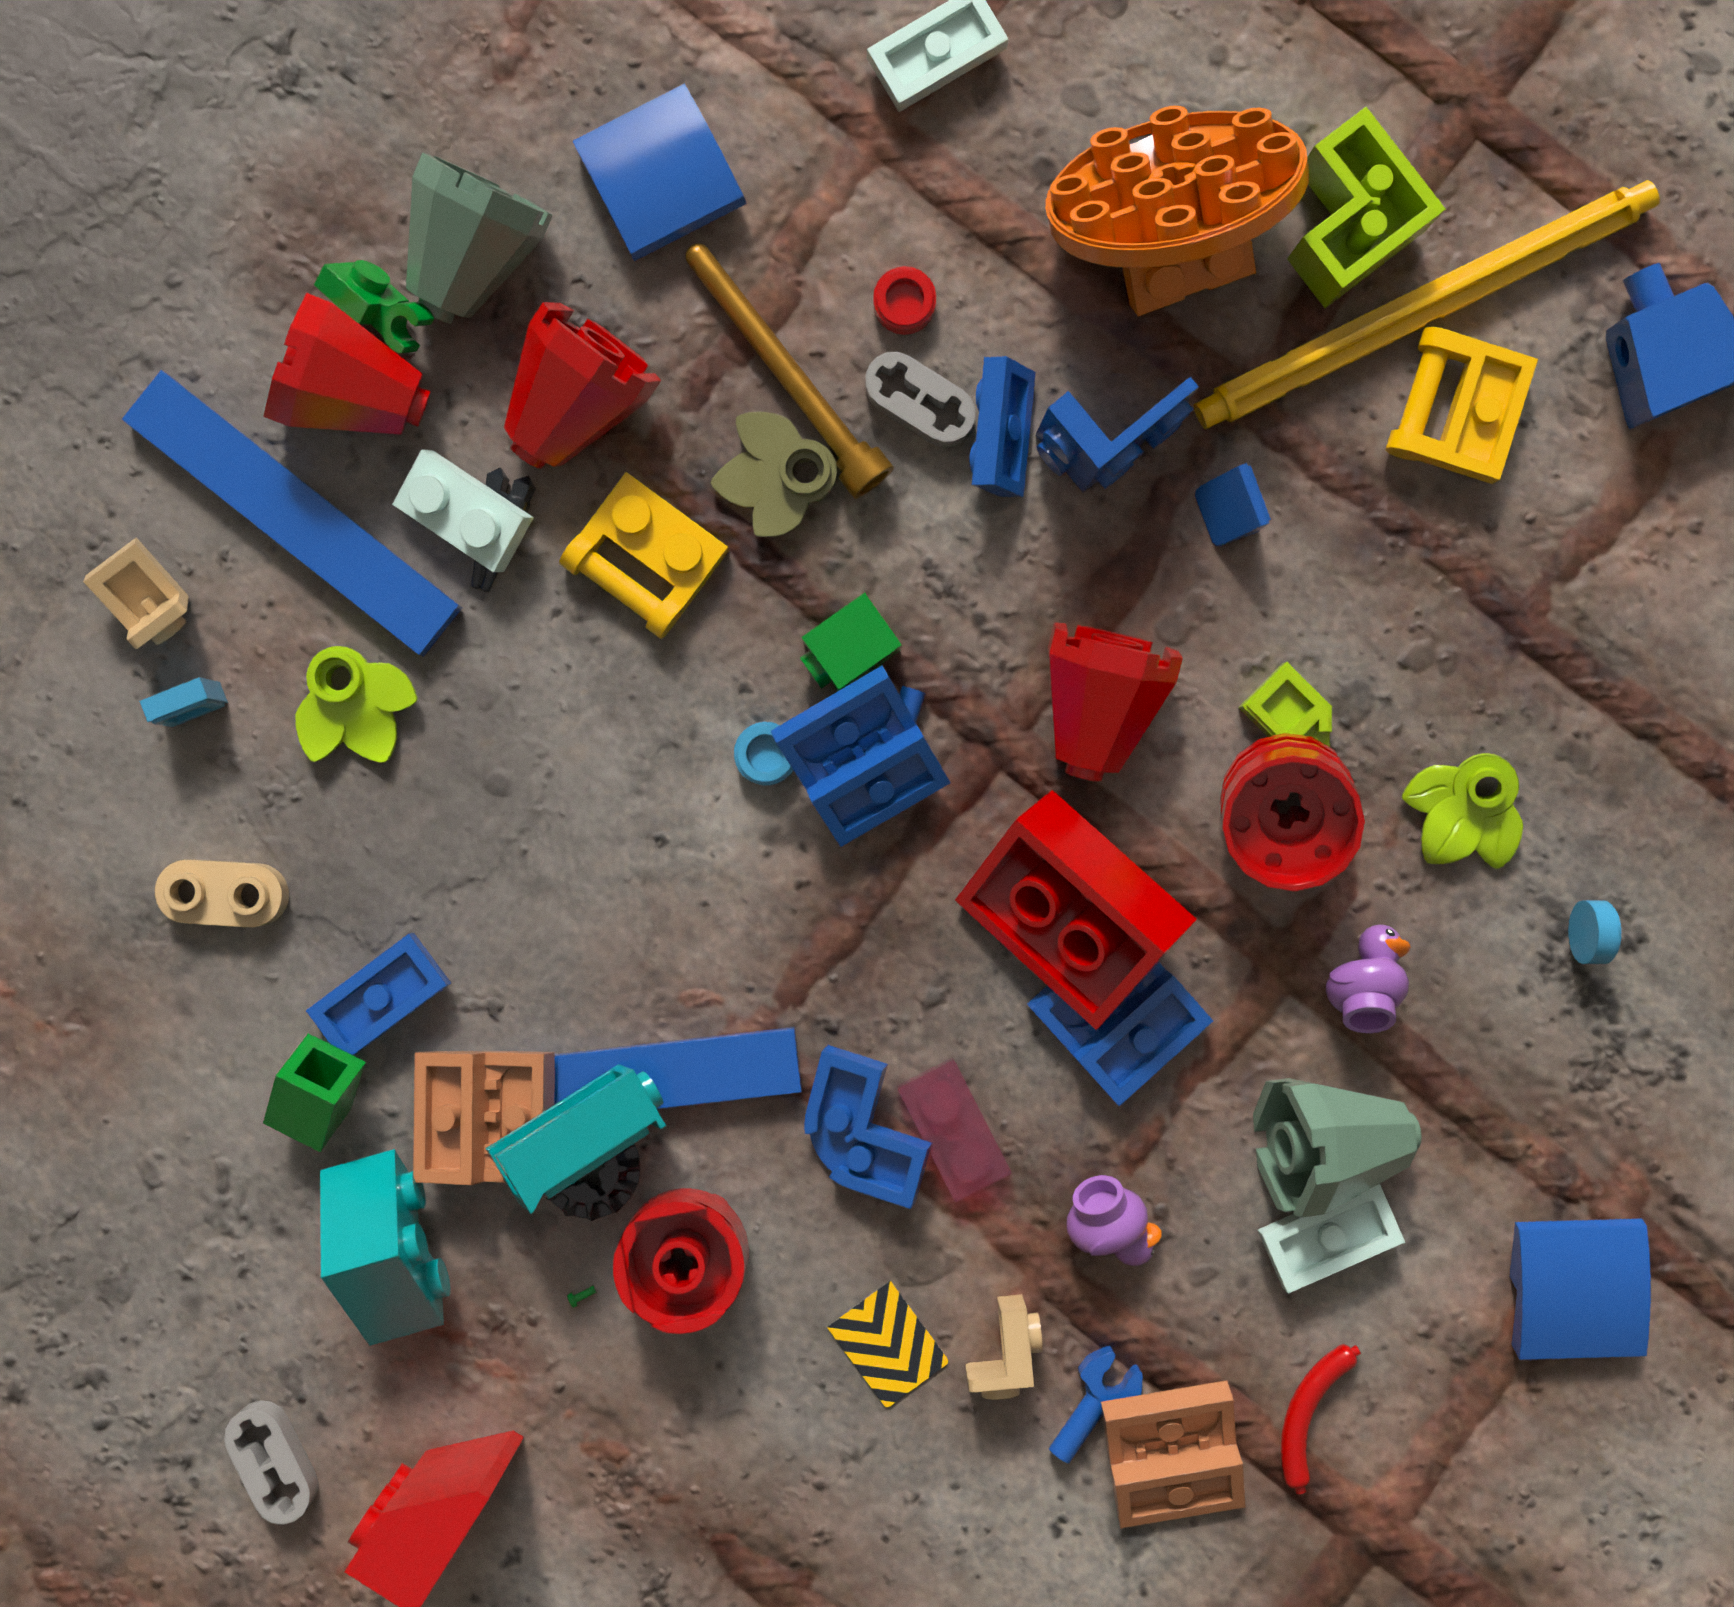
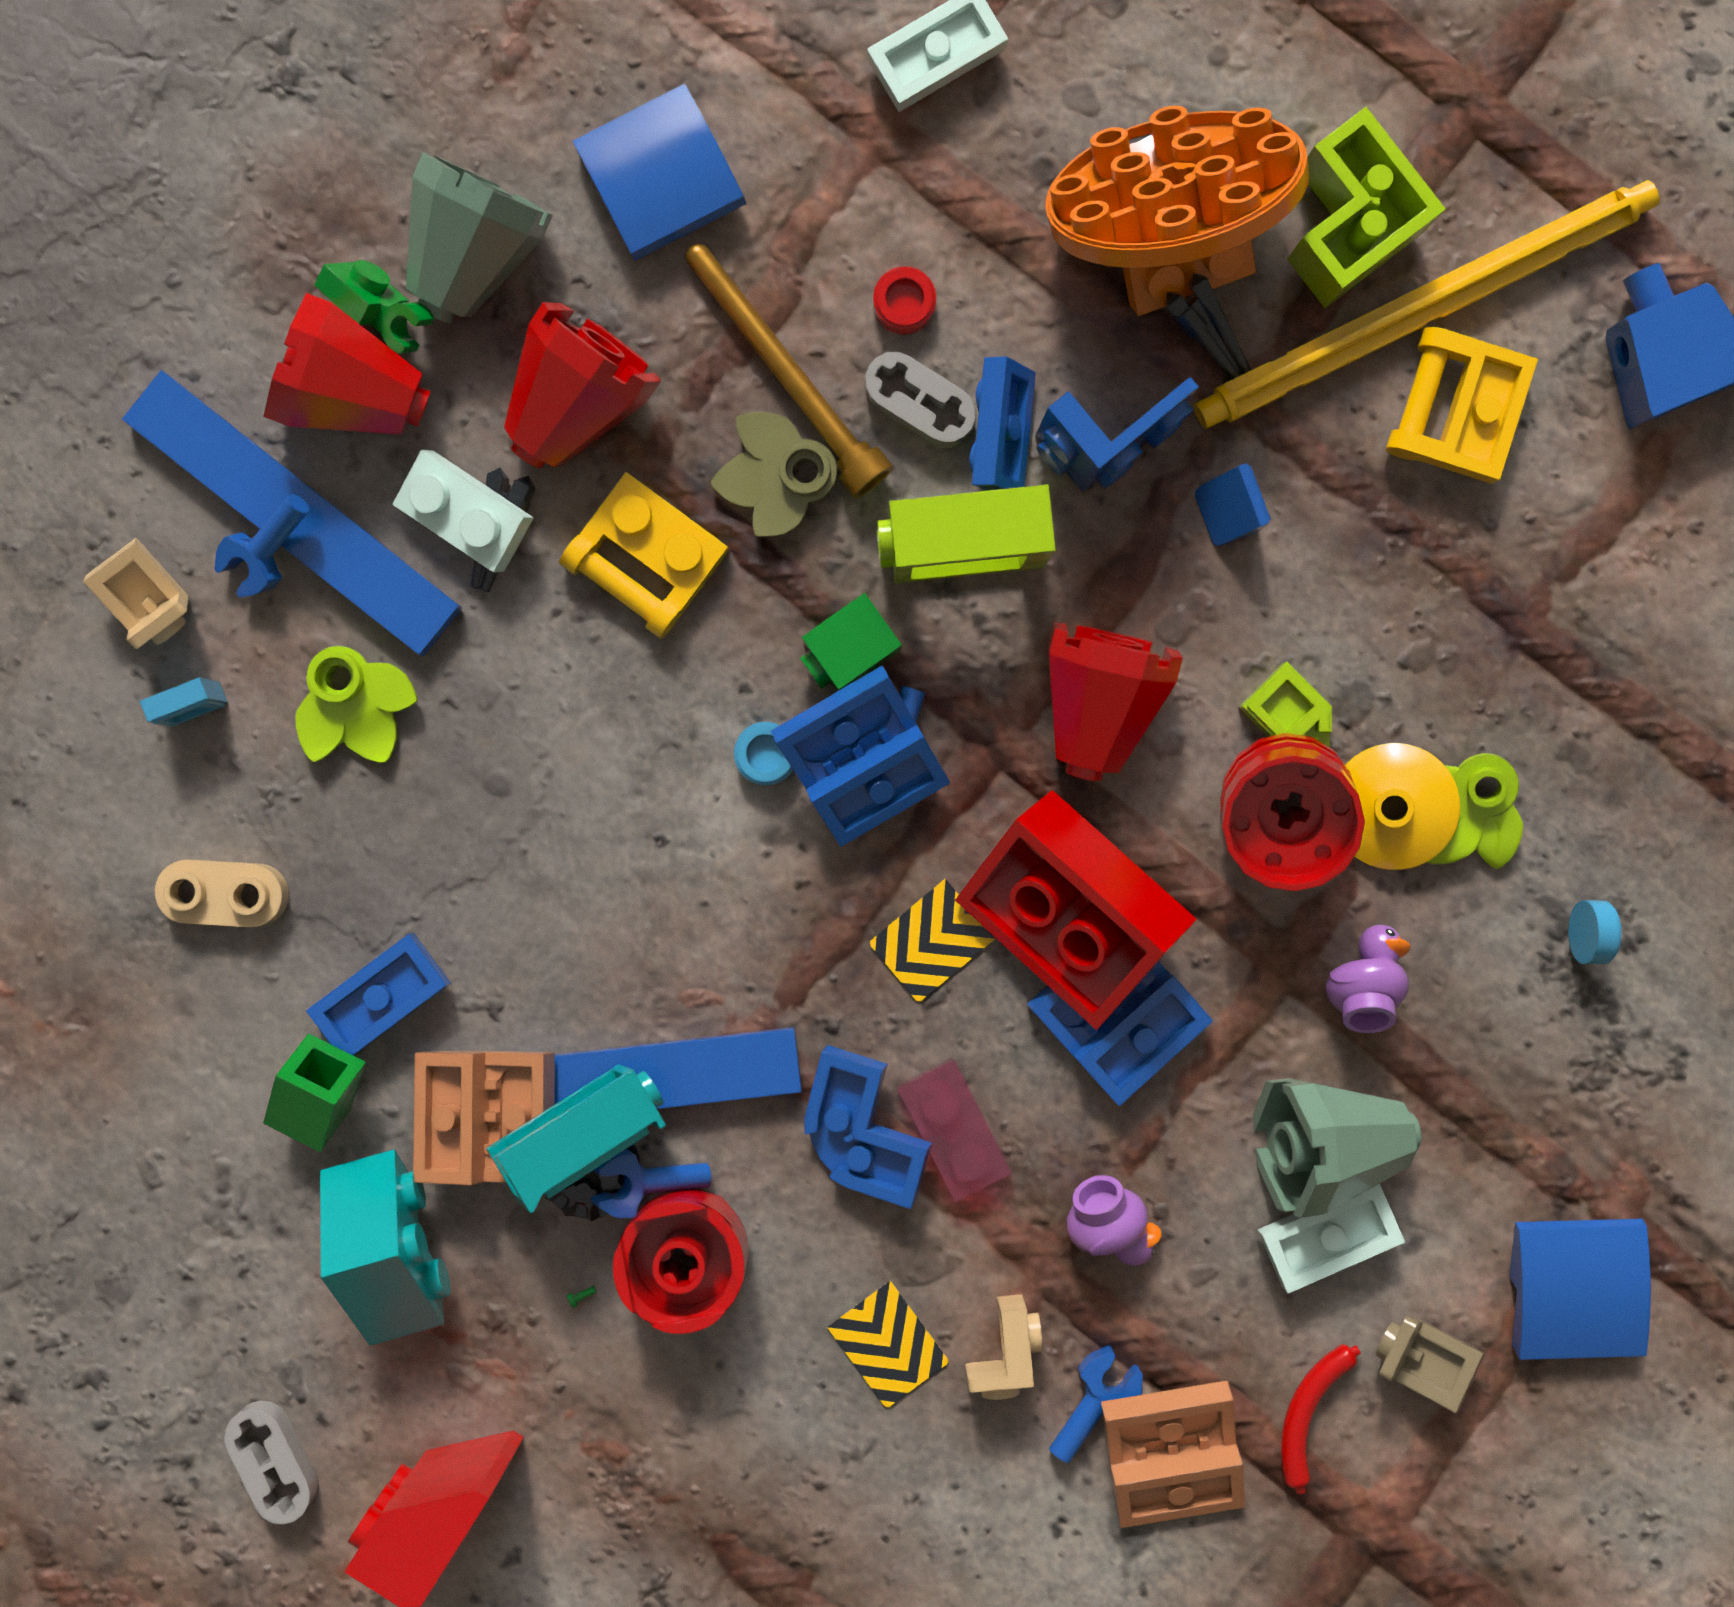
none -> blue bar [214,494,310,597]
none -> blue bar [591,1149,711,1218]
none -> sticker [870,878,995,1001]
none -> lime window [877,484,1056,584]
none -> black piece [1164,273,1251,380]
none -> yellow dish [1346,743,1460,870]
none -> dark tan bracket [1376,1316,1486,1413]

